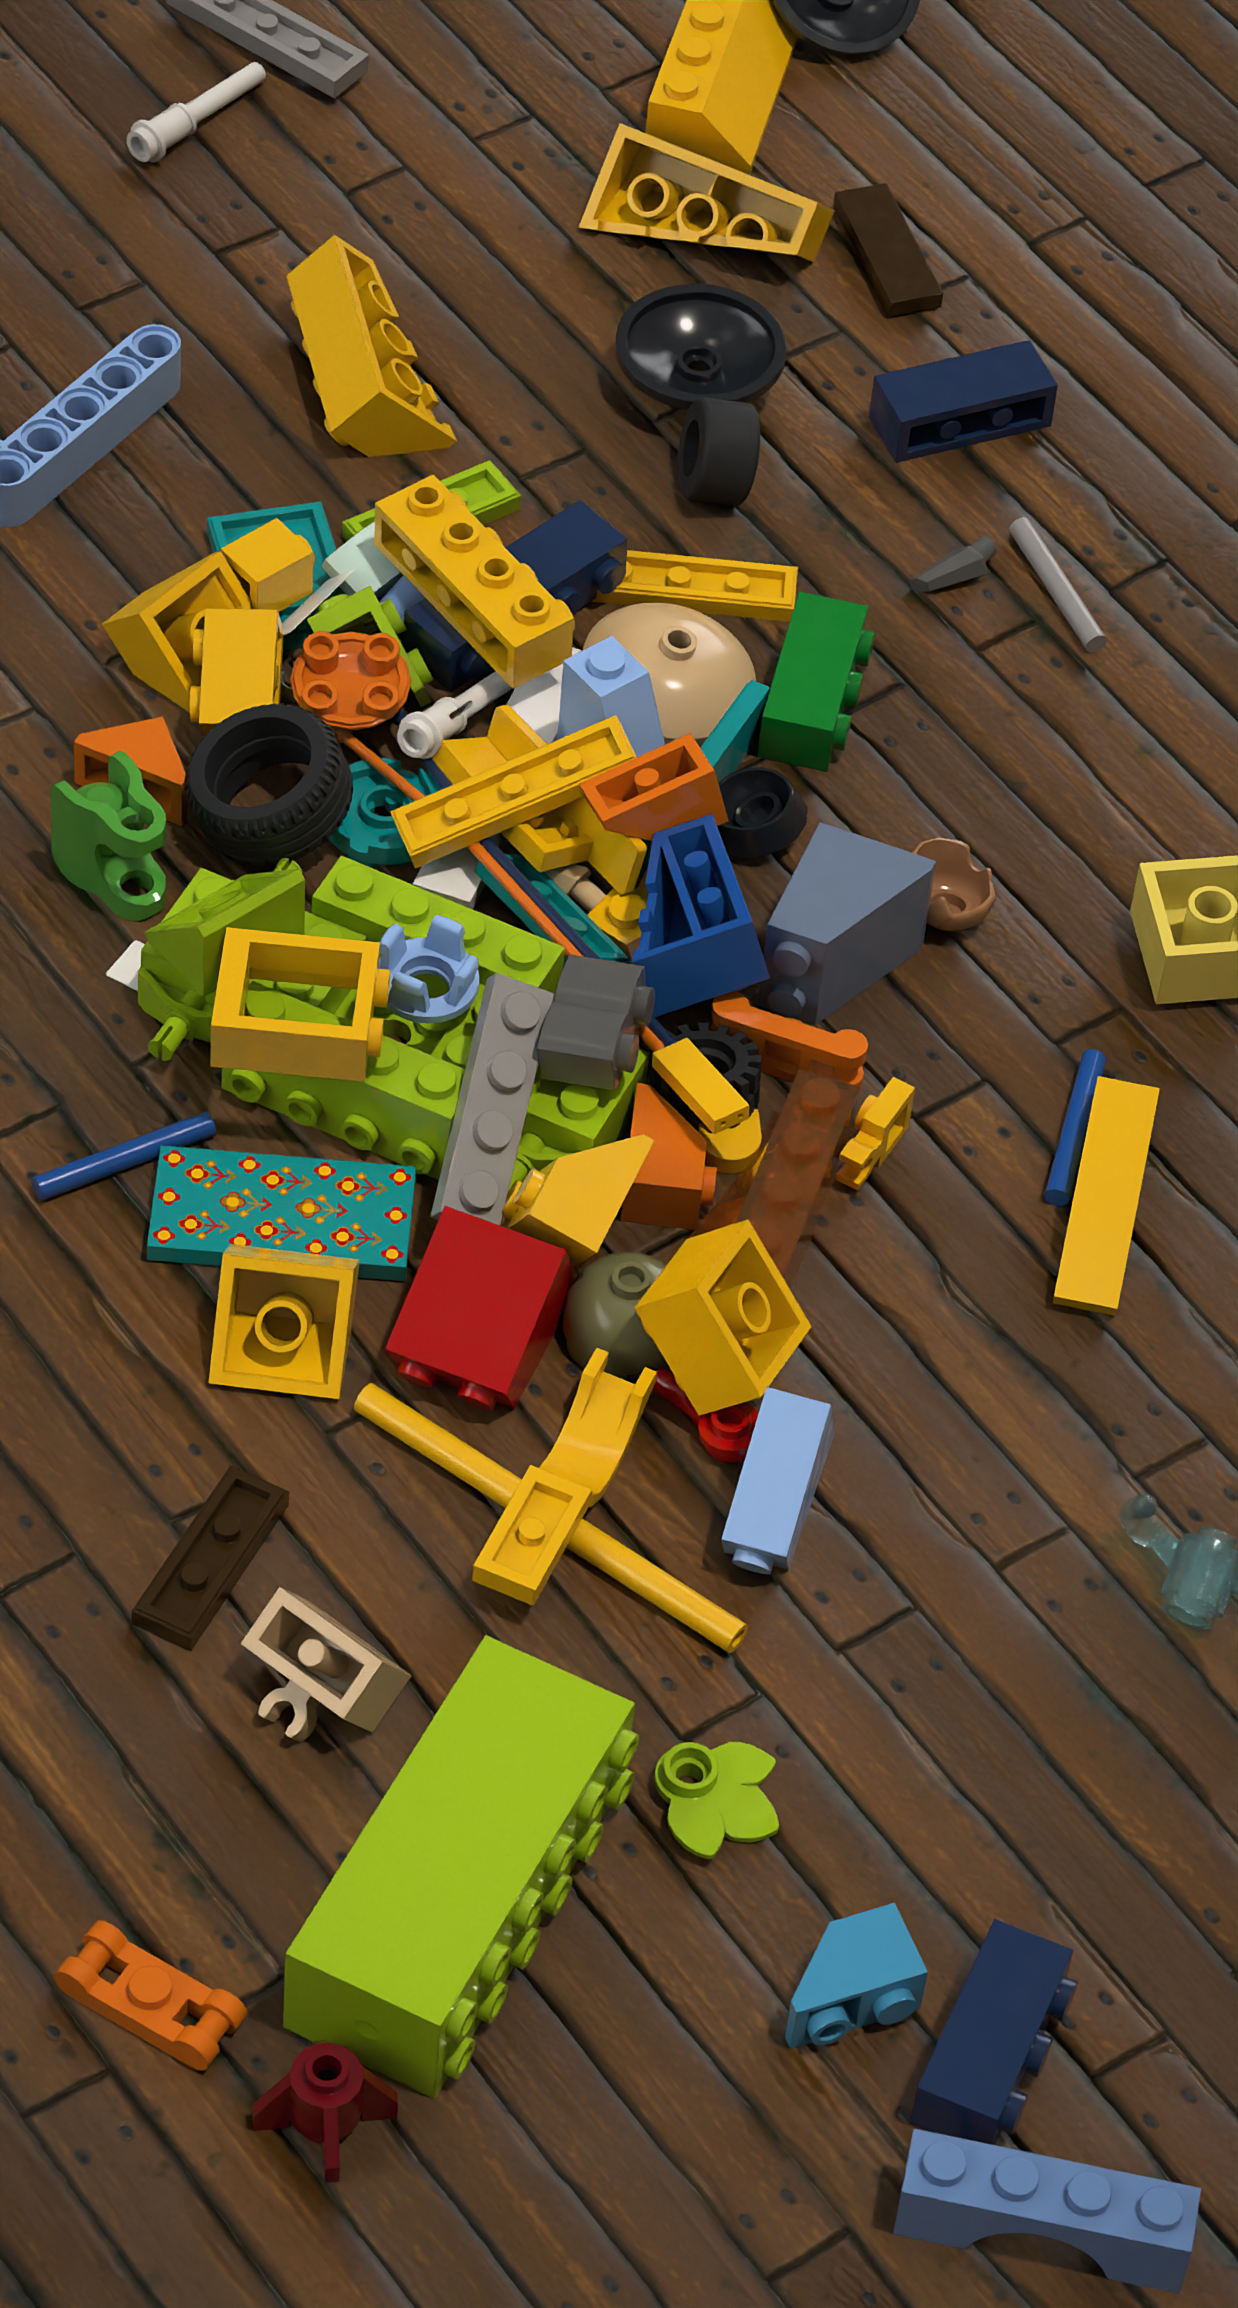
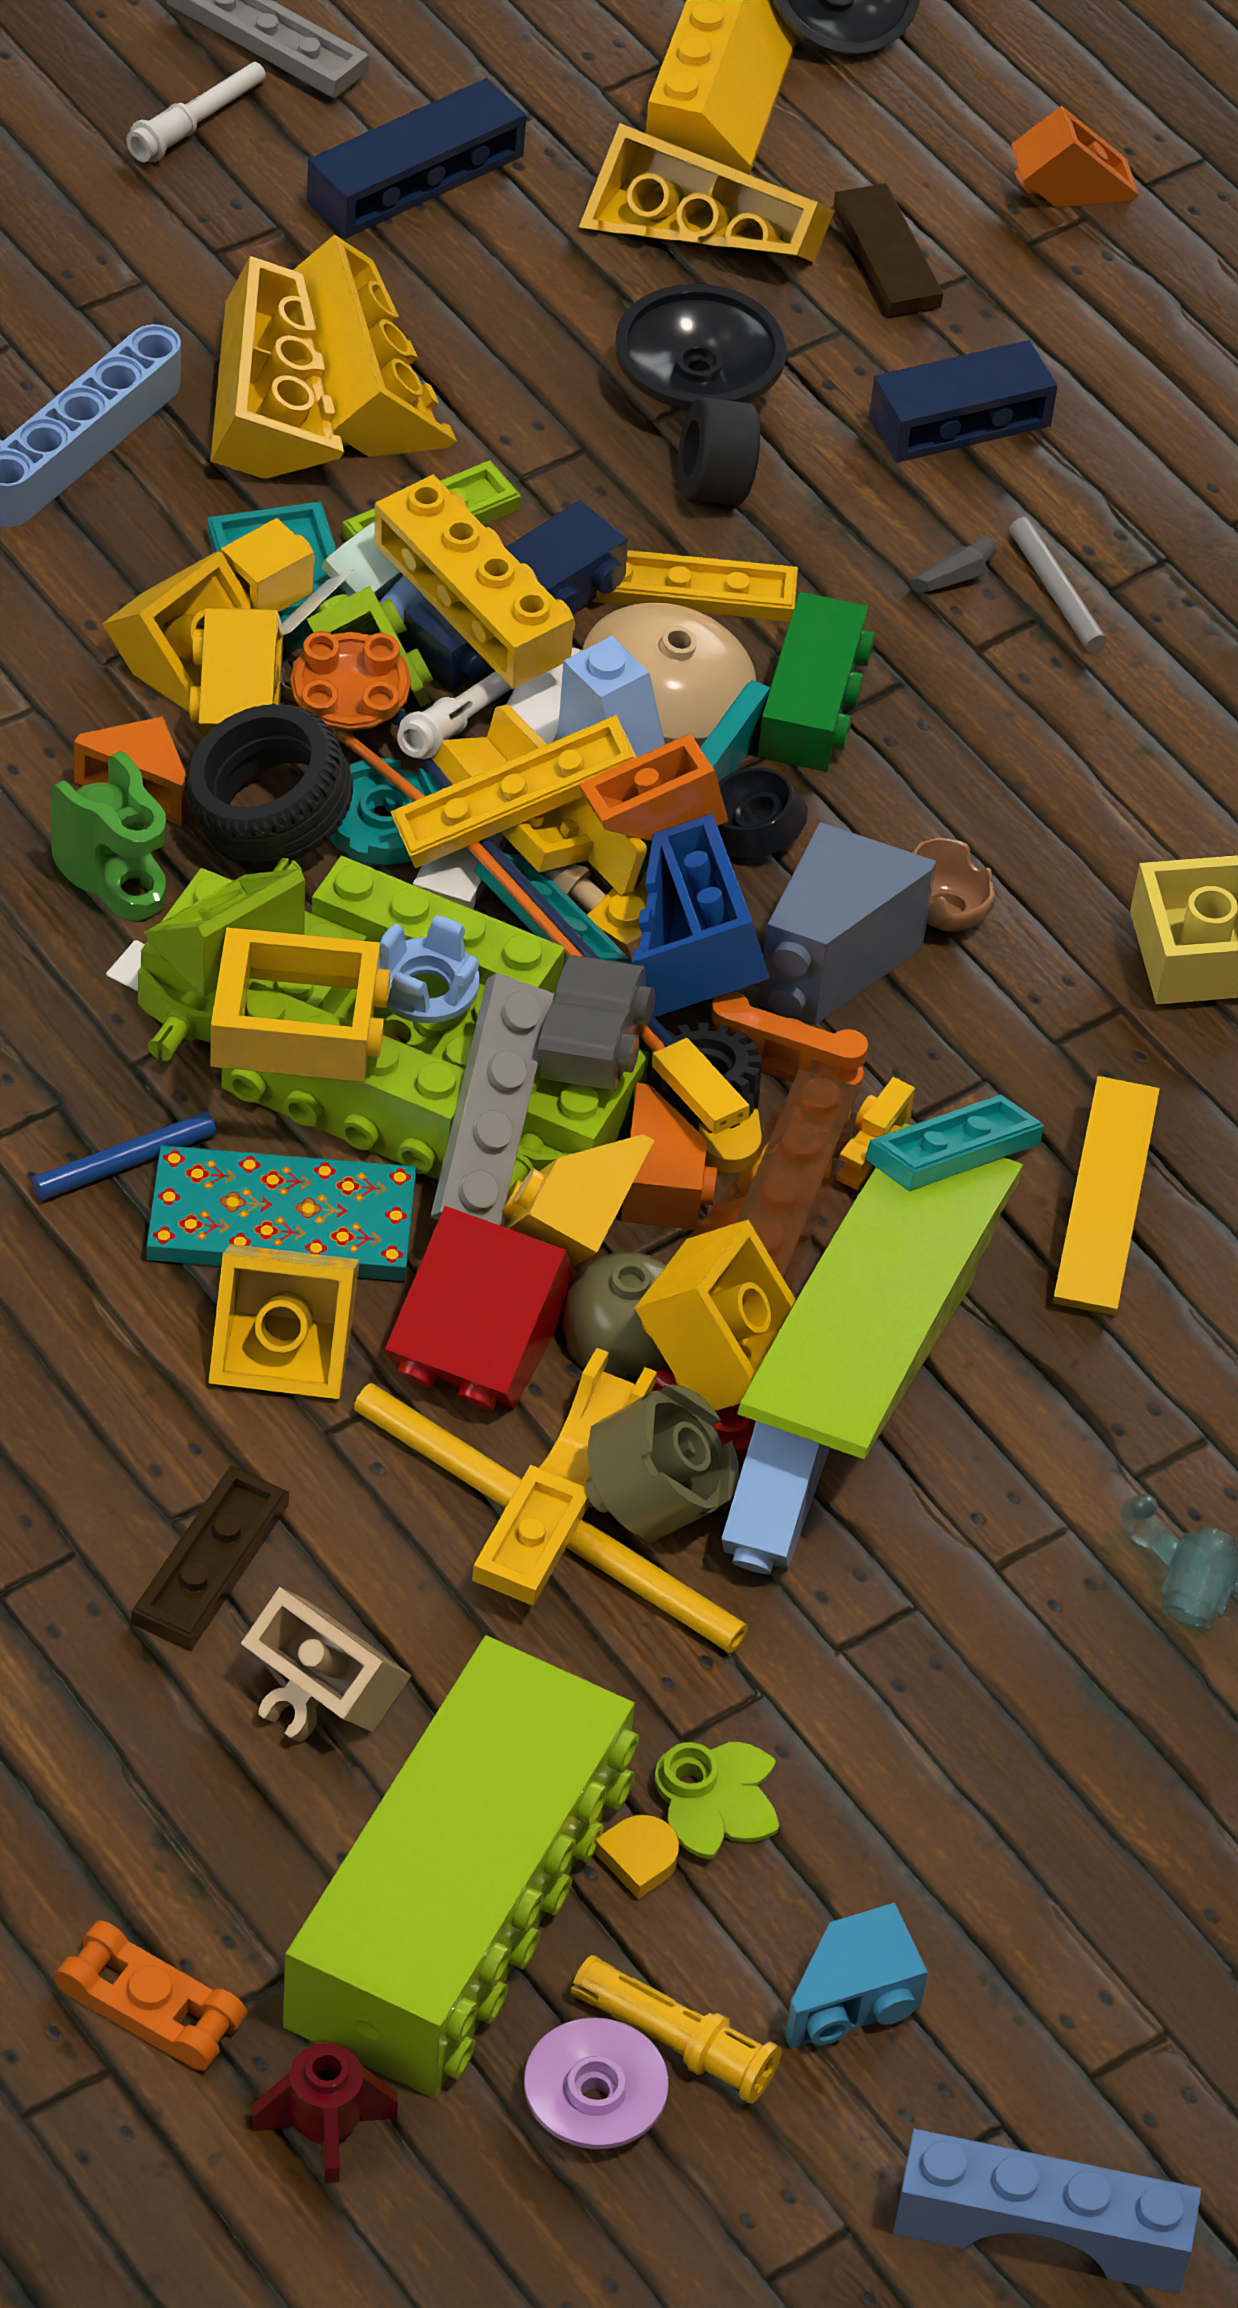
dark blue brick [910,1918,1078,2145] -> none
blue bar [1044,1049,1106,1206] -> none
none -> yellow wedge [210,256,344,479]
none -> dark blue brick [307,78,526,239]
none -> lavender dish [524,2018,669,2149]
none -> yellow pin [571,1955,782,2104]
none -> olive brick [585,1385,739,1543]
none -> yellow tile [594,1815,679,1900]
none -> lime slope [737,1123,1023,1459]
none -> teal tile [865,1094,1044,1191]
none -> orange slope [1011,105,1139,207]

